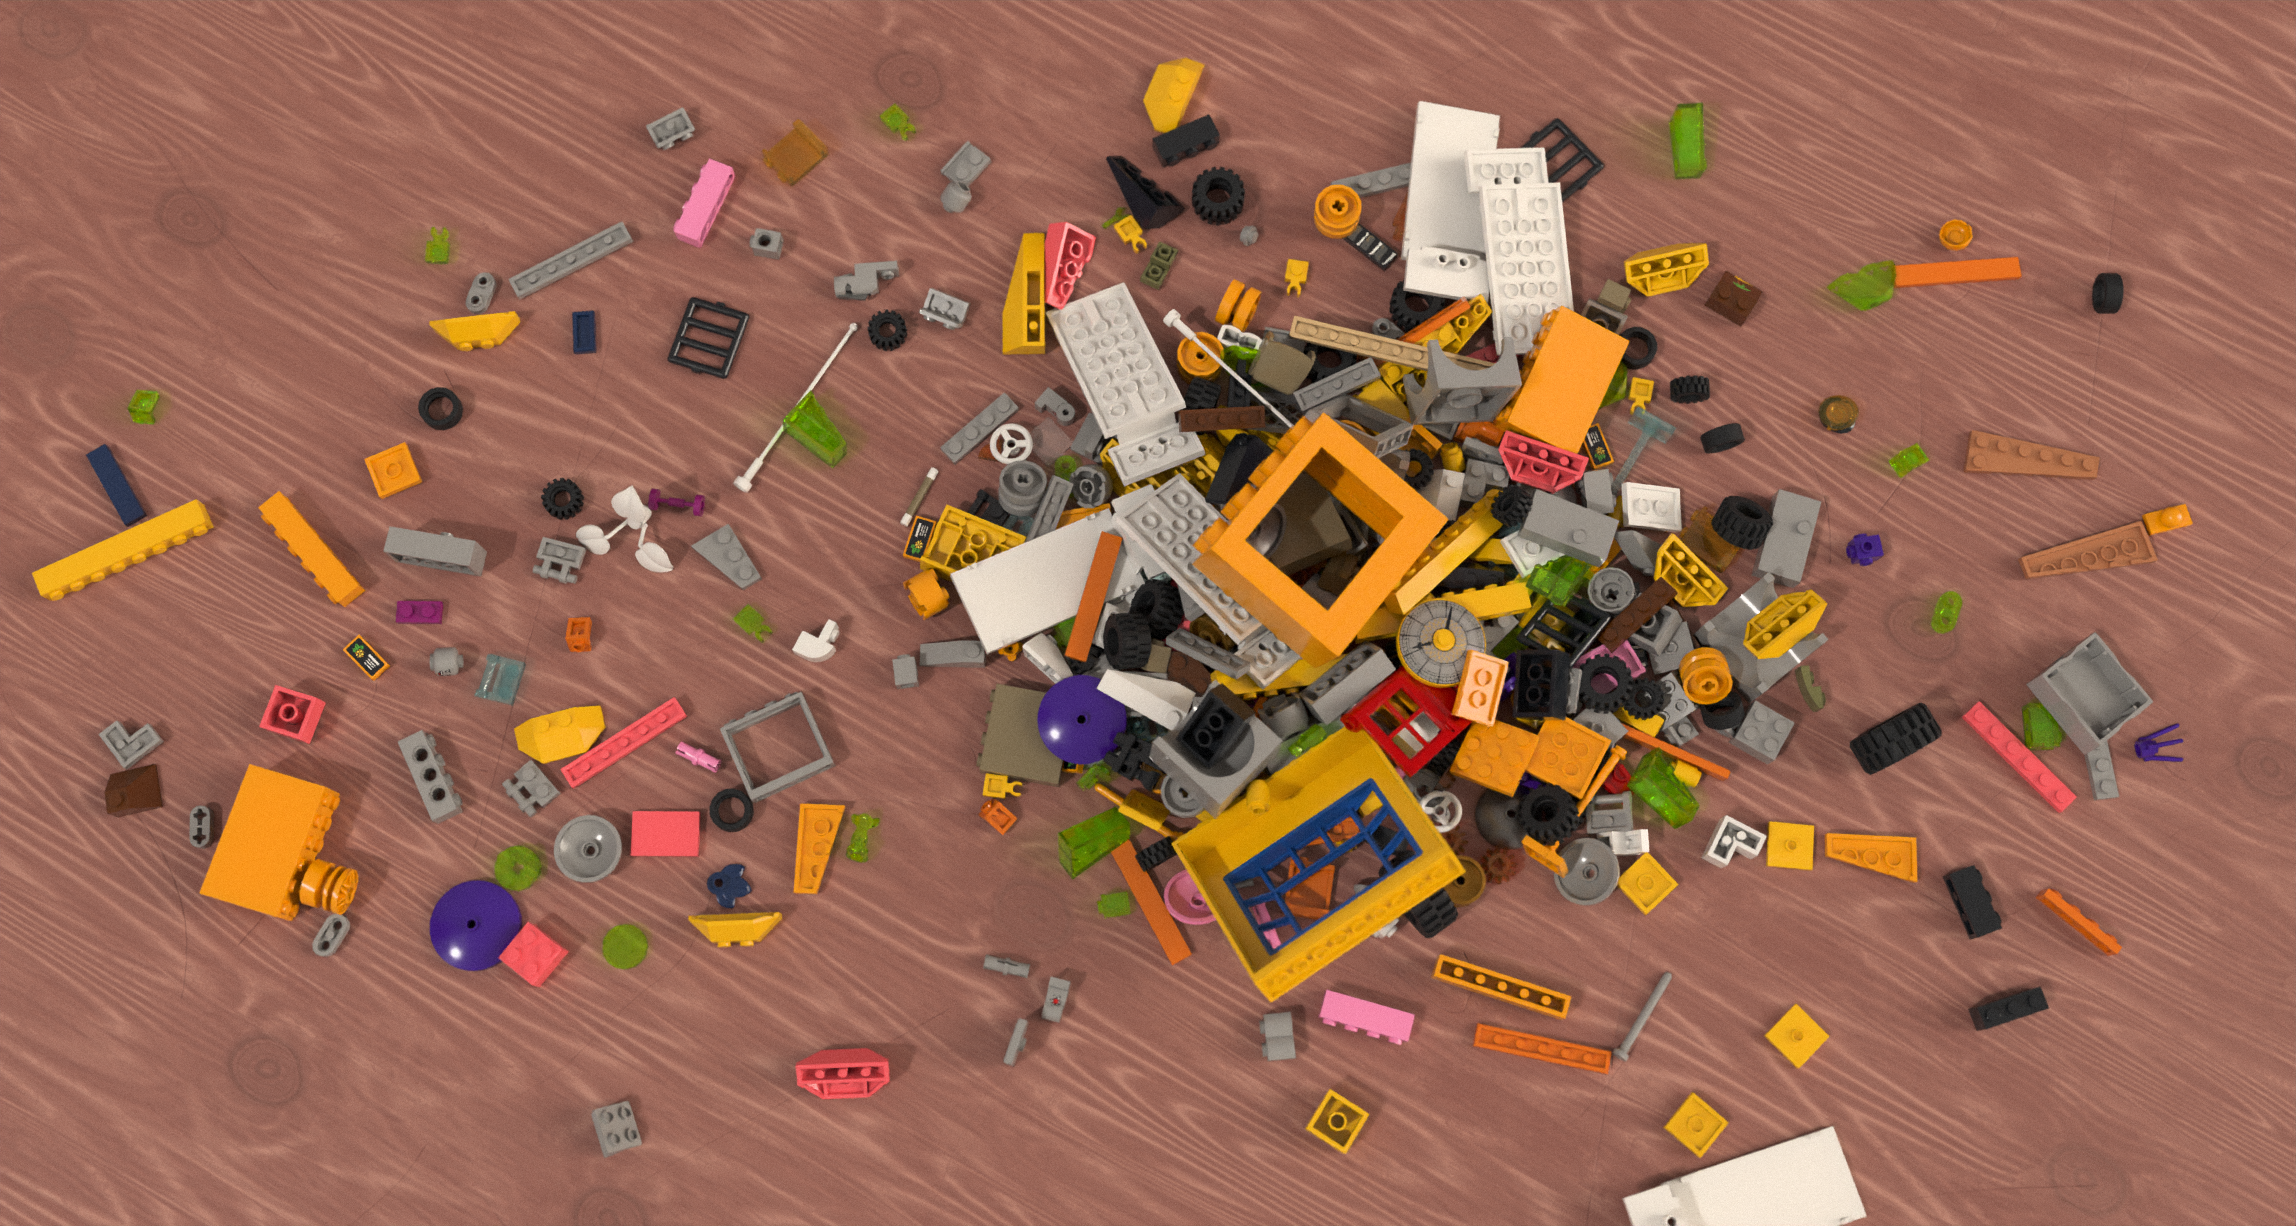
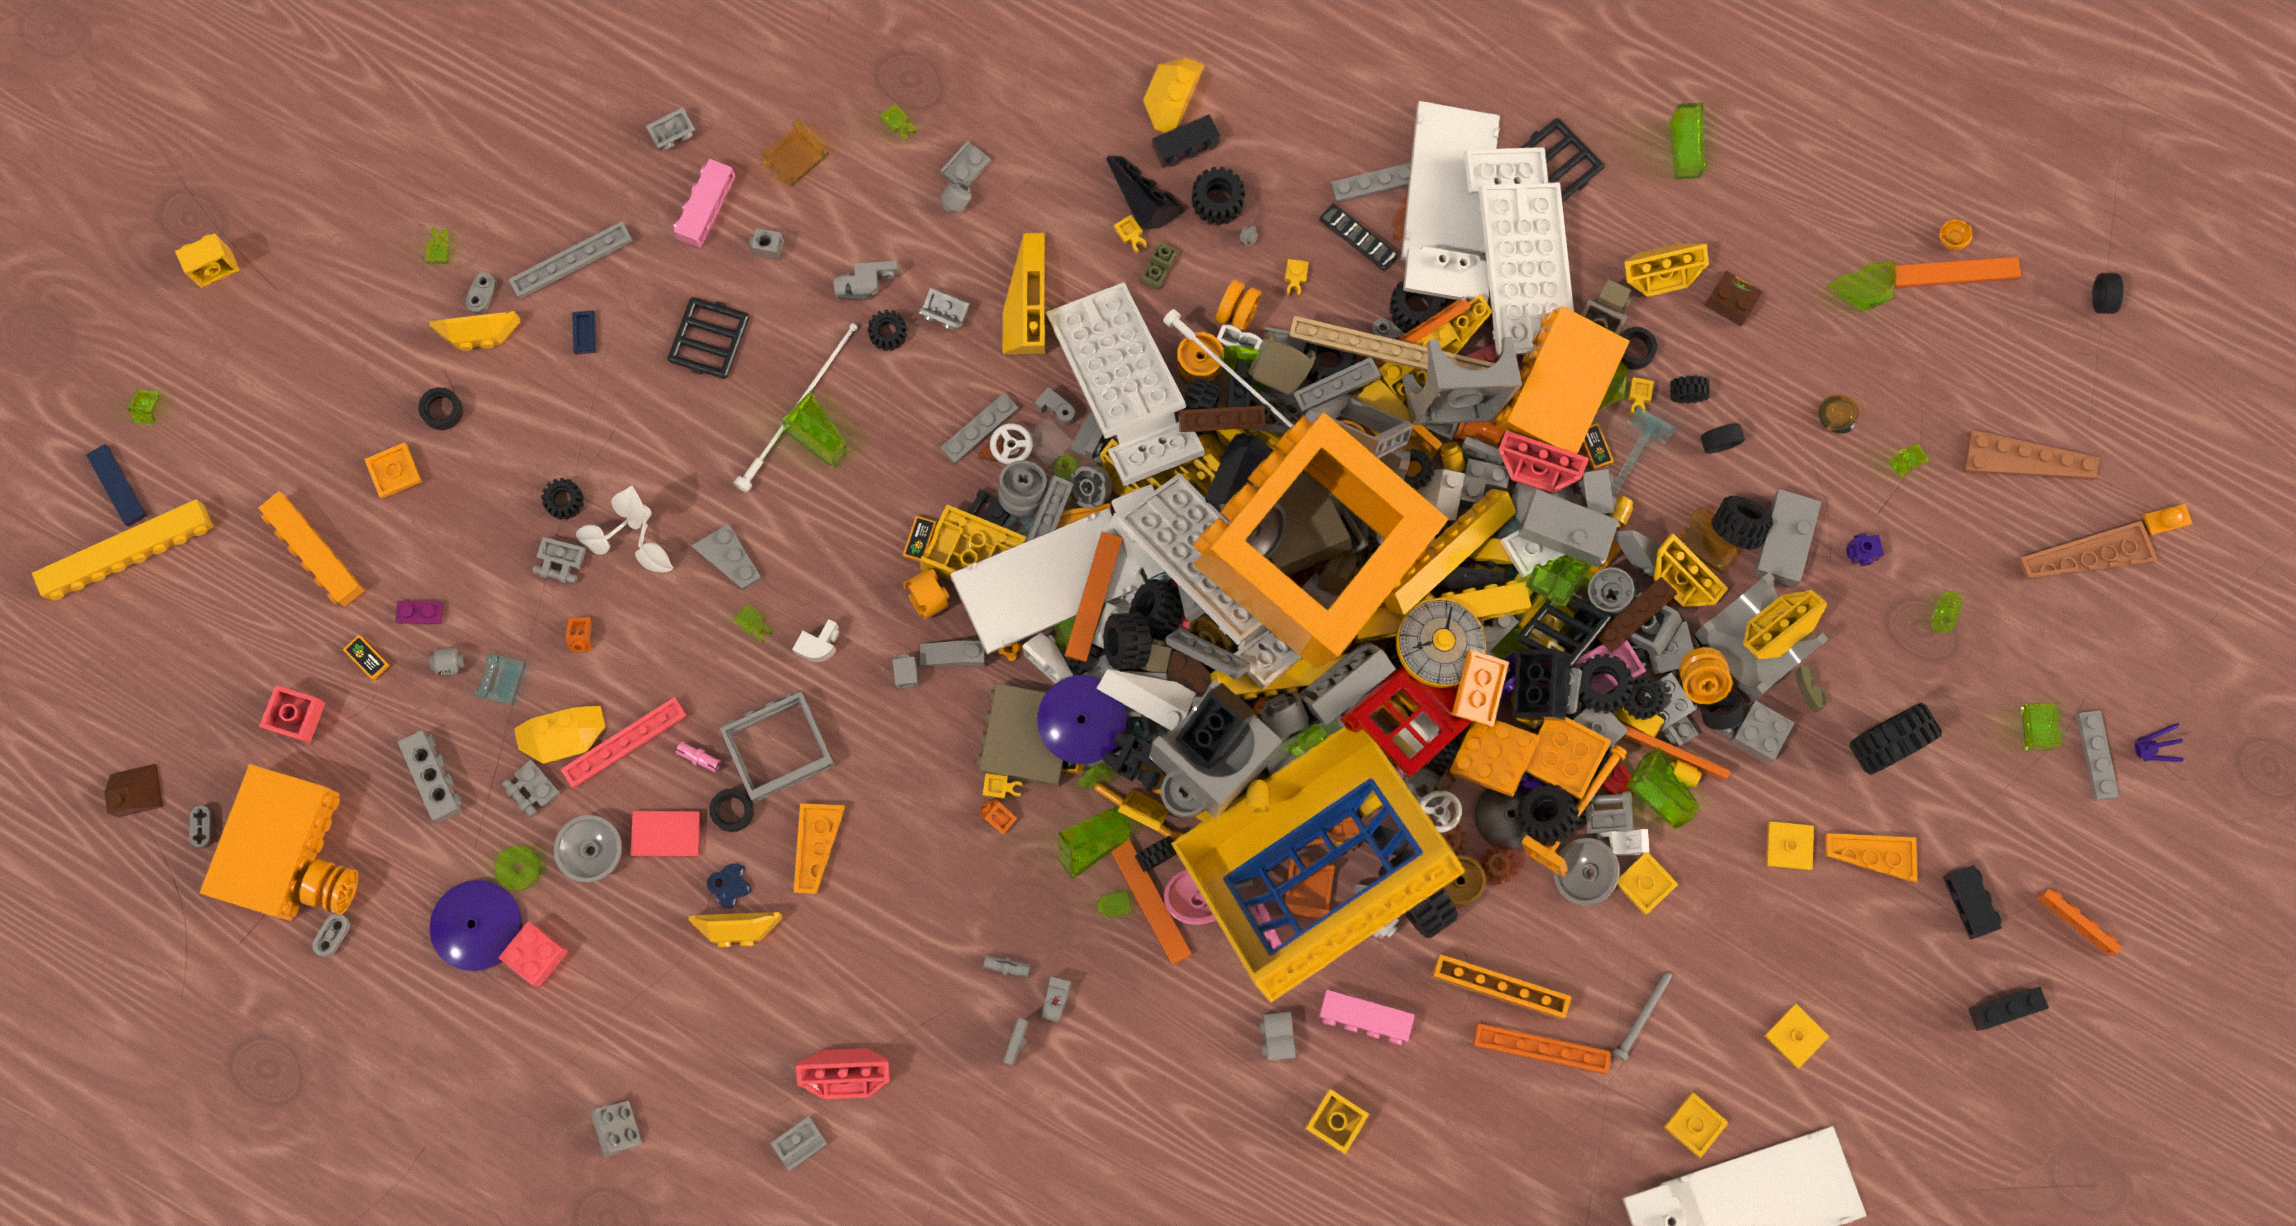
light grey plate [99,721,164,769] -> none
light grey brick [383,526,487,577] -> none
clear neon green tile [602,924,648,970] -> none
magenta wheel [648,488,705,517] -> none
clear neon green animal [846,813,880,863] -> none
dark tan bar [900,467,939,527] -> none
coral wedge [1044,222,1096,310] -> none
clear neon green hand [1102,207,1131,229] -> none
light orange wheel [1314,185,1361,239] -> none
black tyre [1491,484,1533,527] -> none
white plate [1621,482,1682,533] -> none
white brick [1701,815,1767,868] -> none
coral plate [1962,701,2077,813] -> none
light grey tile [2026,632,2153,755] -> none
none -> yellow brick [175,233,240,288]
none -> light grey plate [770,1116,828,1171]

